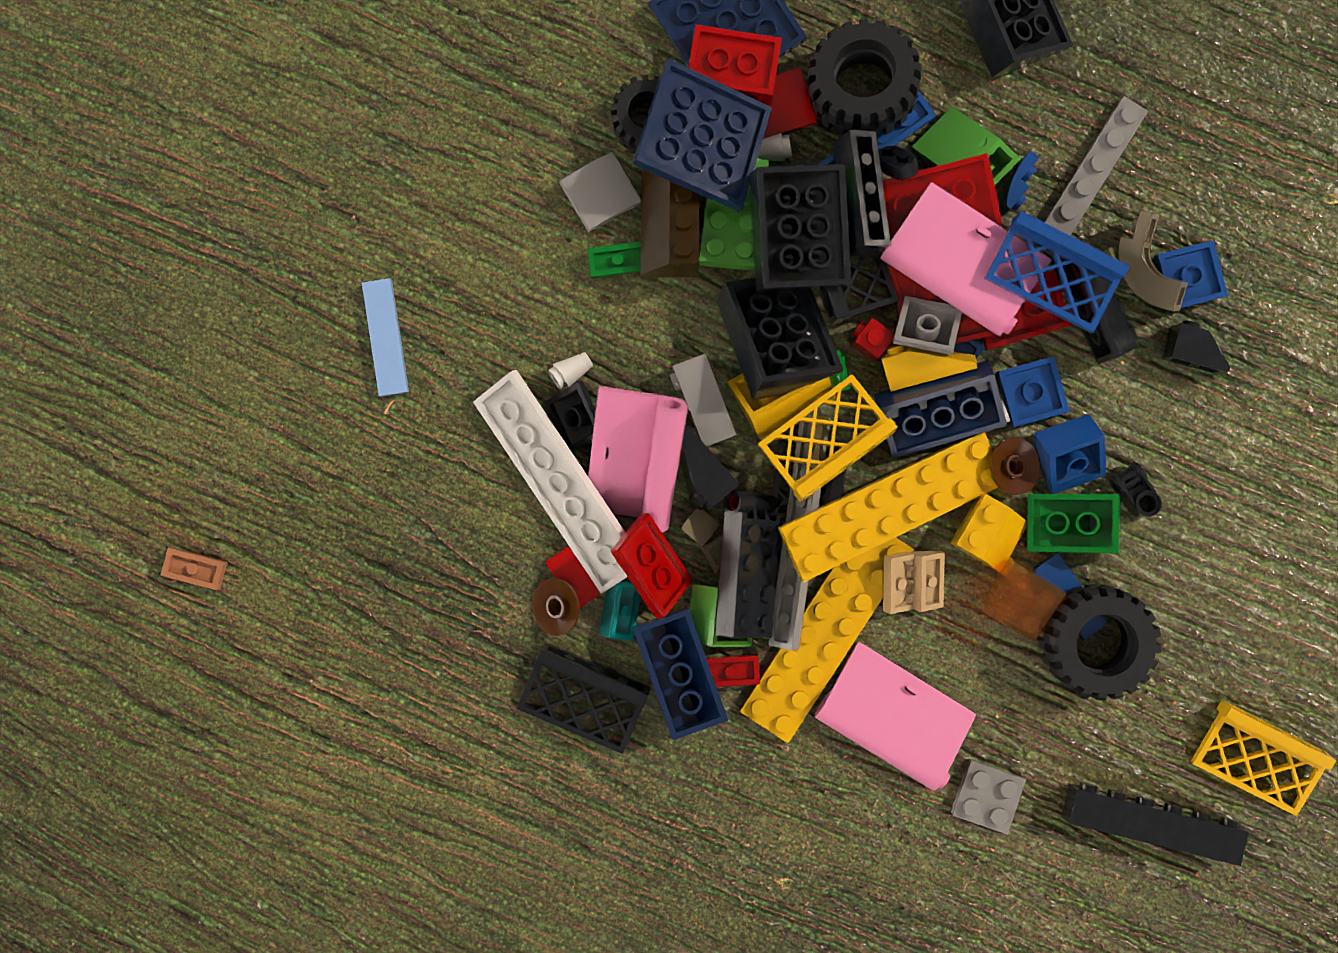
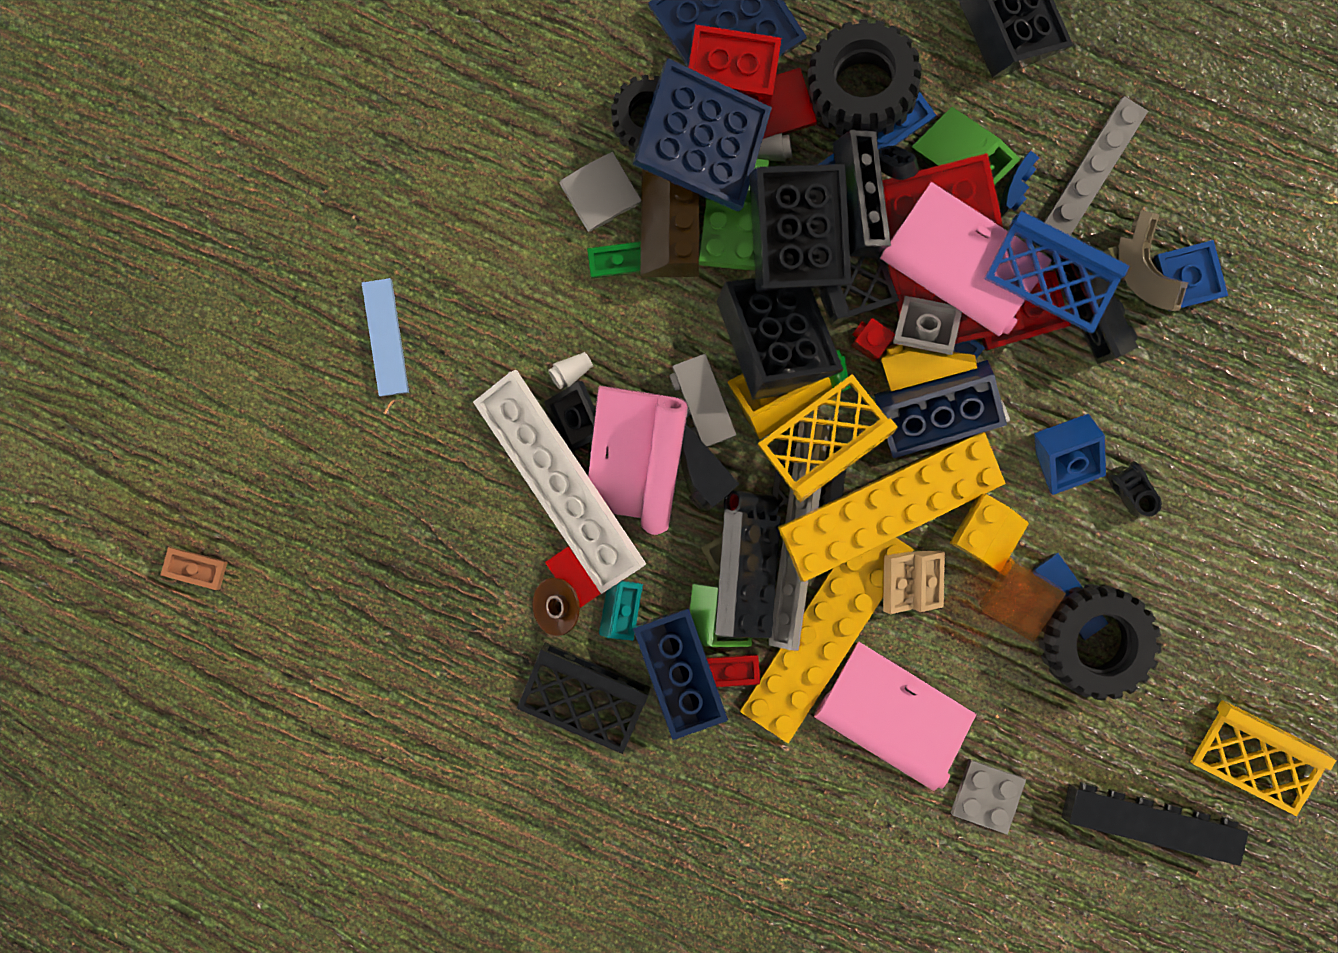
red tile [610,513,693,619] -> none
dark tan slope [680,508,720,547] -> none
reddish brown dish [990,437,1040,495] -> none
blue plate [996,356,1070,428] -> none
green slope [1027,494,1121,554] -> none
black slope [1162,321,1230,375] -> none

